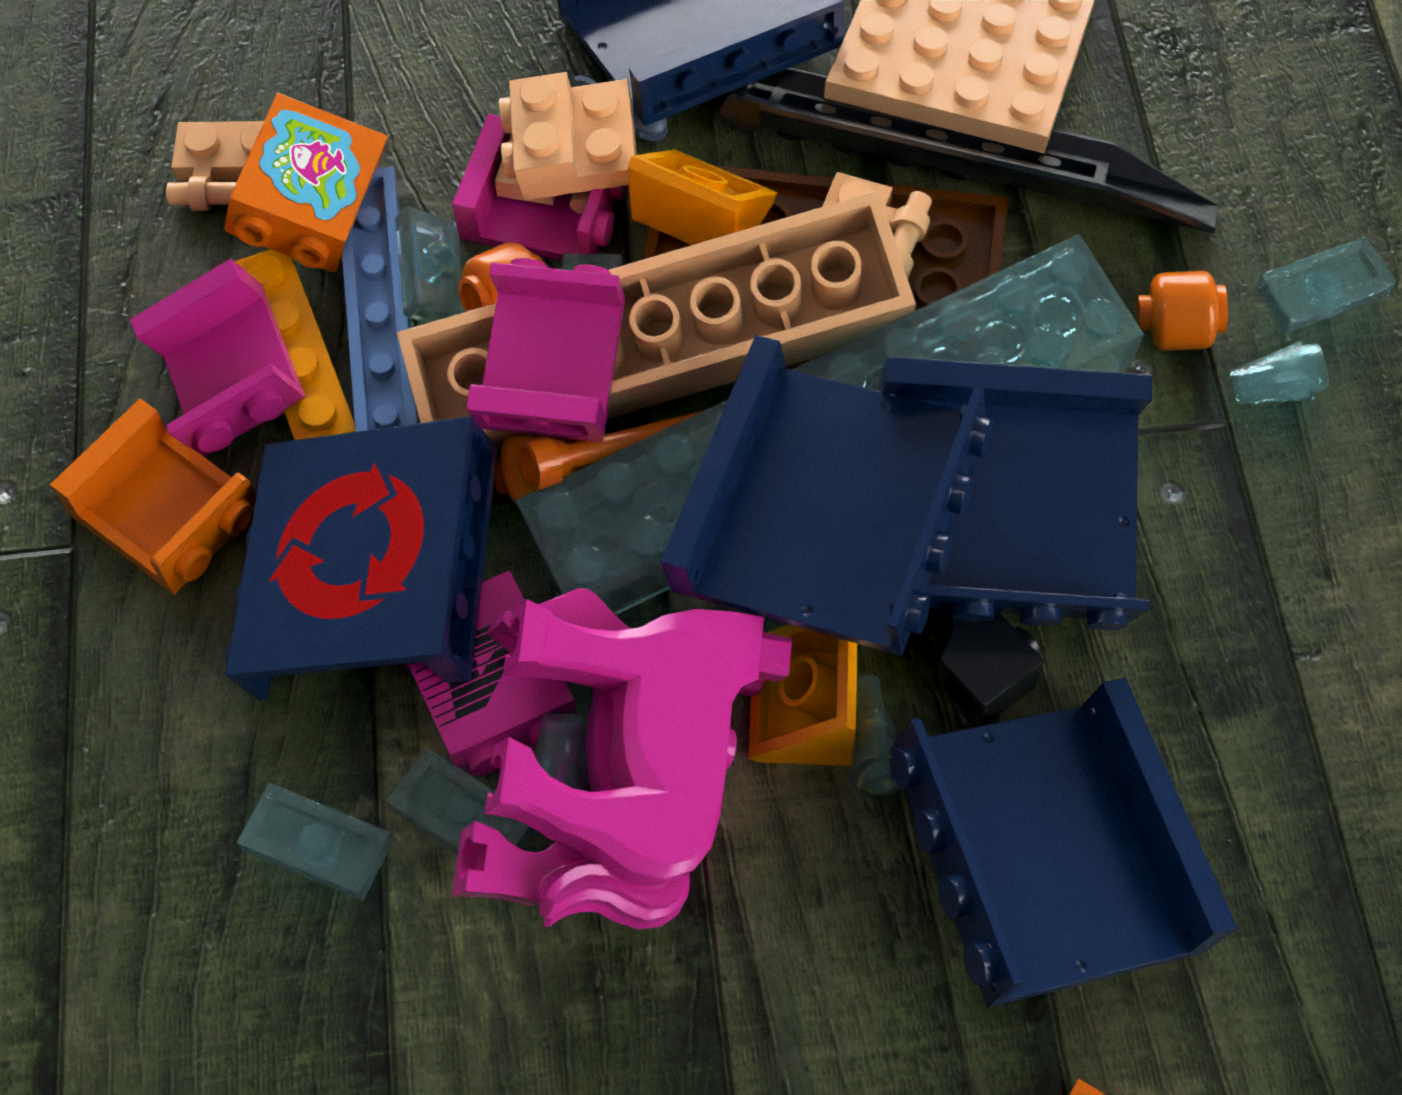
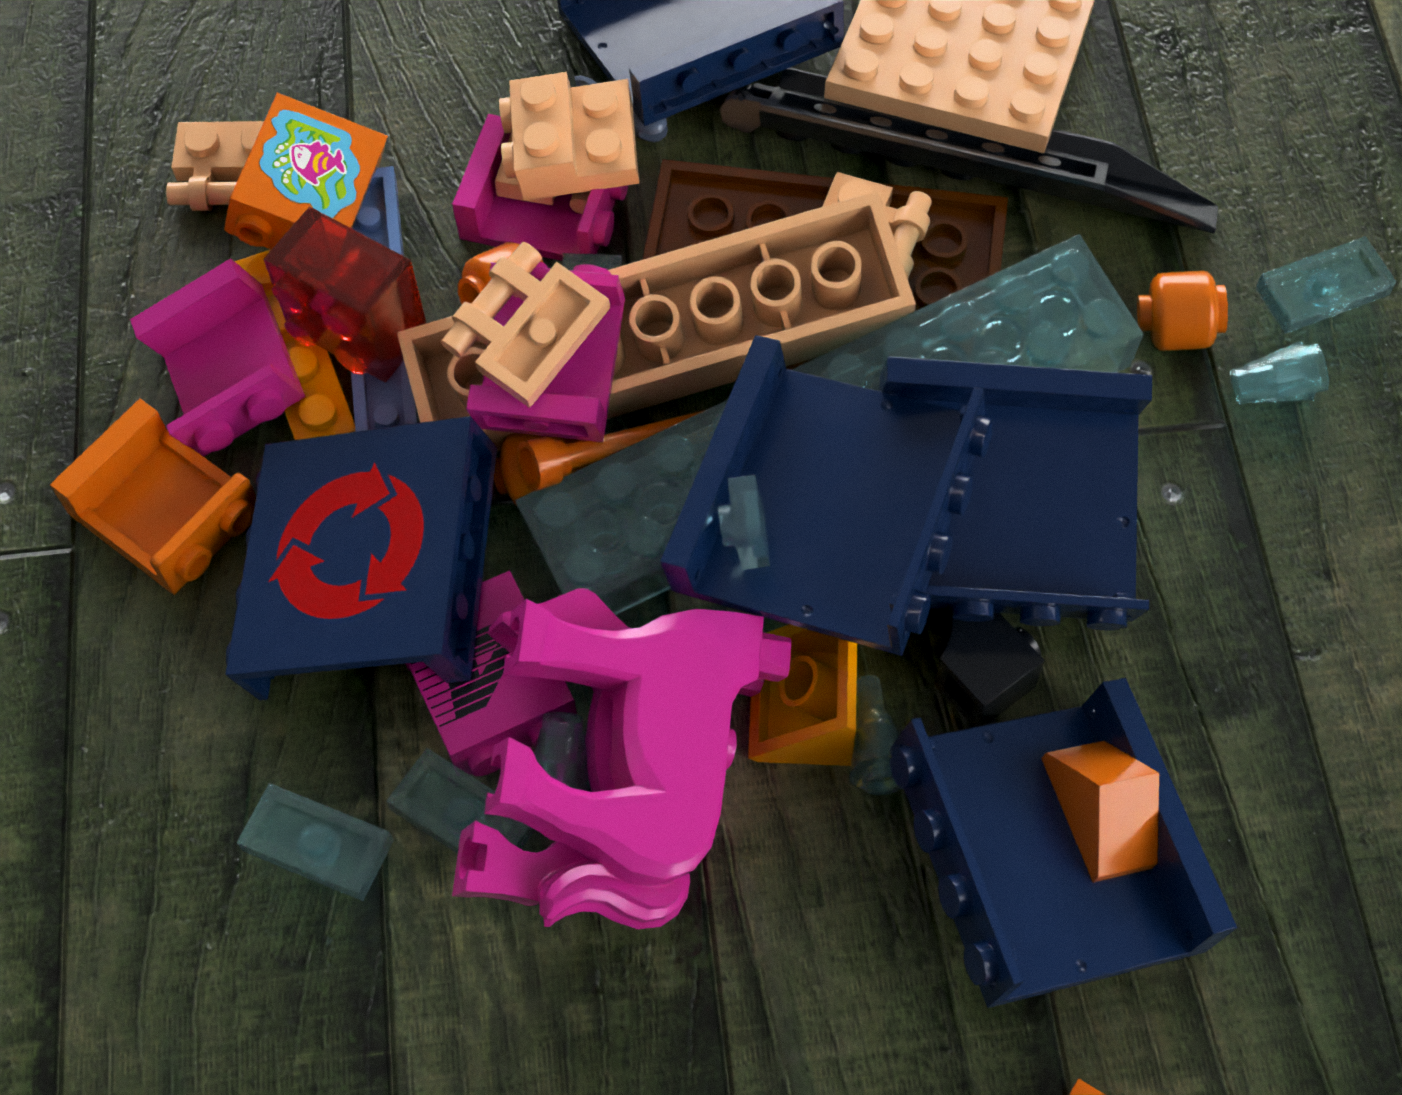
clear light blue plate [395,206,466,323] -> none
light orange slope [628,149,778,245] -> none
none -> clear red brick [263,206,426,383]
none -> light nougat plate [441,242,610,408]
none -> clear light blue plate [719,475,770,570]
none -> orange slope [1041,741,1159,882]

